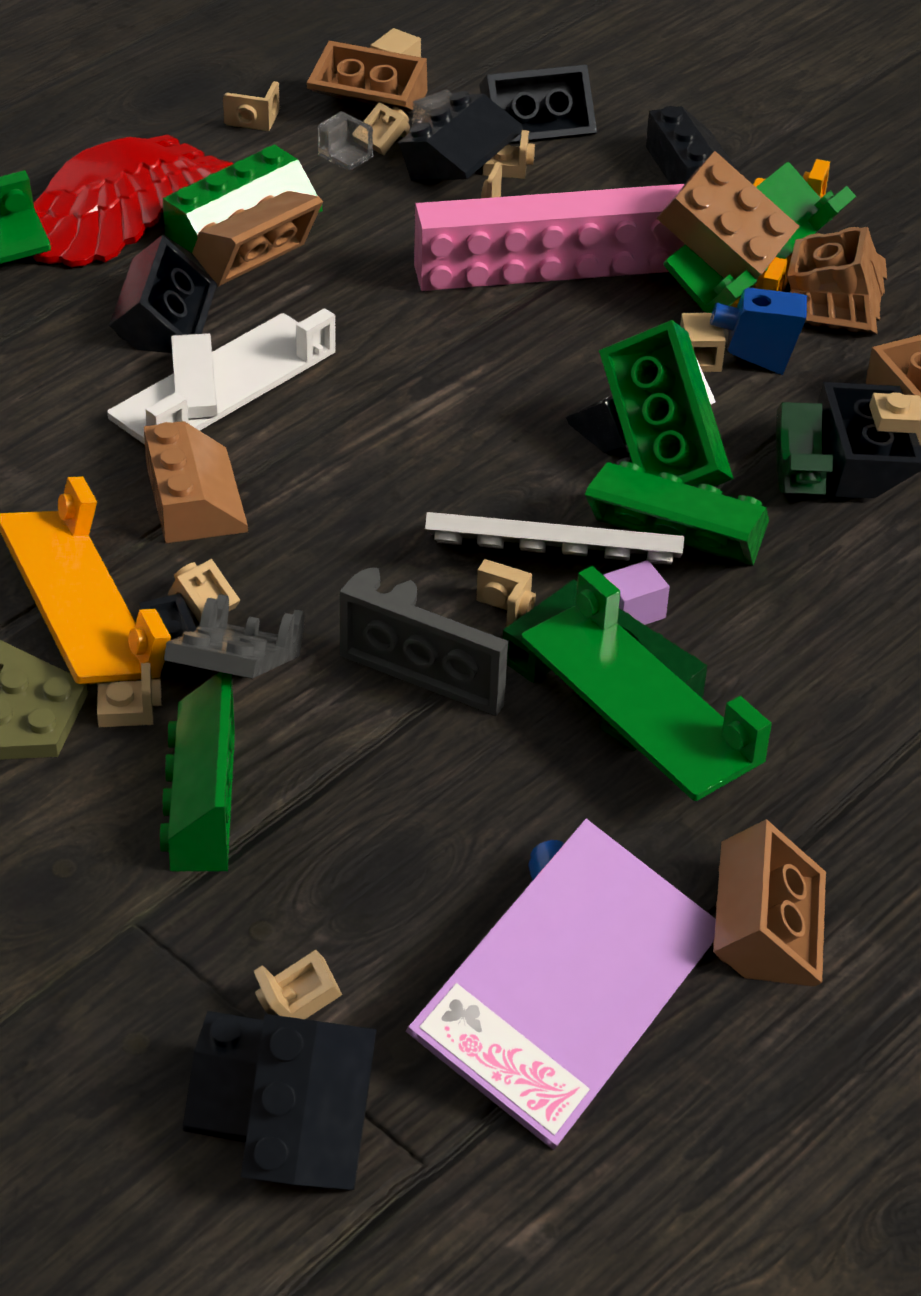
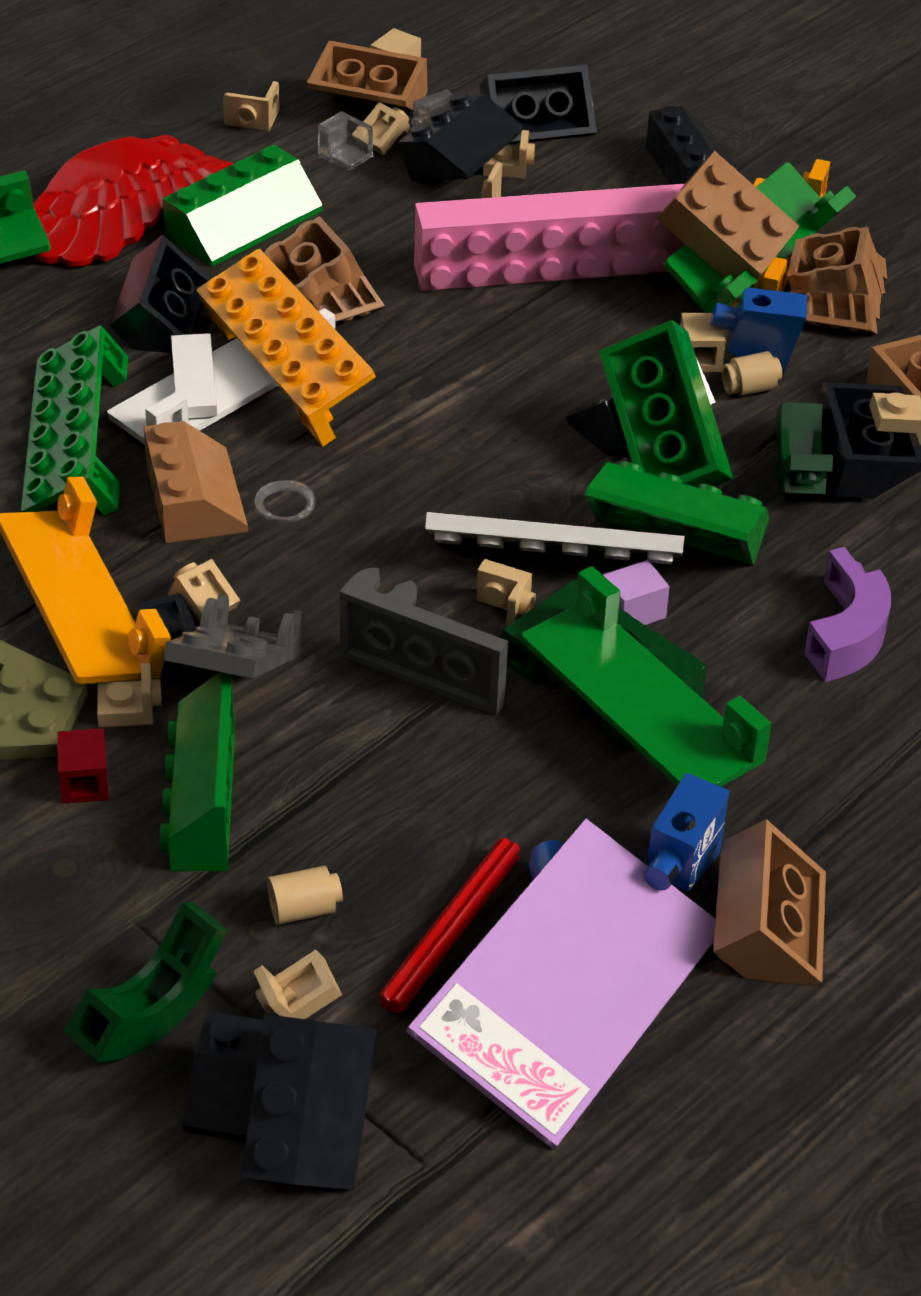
medium nougat slope [192,190,323,287] -> none
none -> green bracket [21,325,128,516]
none -> dark red brick [57,728,109,804]
none -> dark green arch [64,902,229,1062]
none -> light orange bracket [196,249,375,447]
none -> clear piece [255,480,315,523]
none -> medium nougat slope [264,216,385,325]
none -> tan brick [267,865,343,925]
none -> red axle [380,838,520,1014]
none -> blue torso [644,773,730,891]
none -> tan brick [721,351,782,397]
none -> medium lavender arch [804,547,891,682]

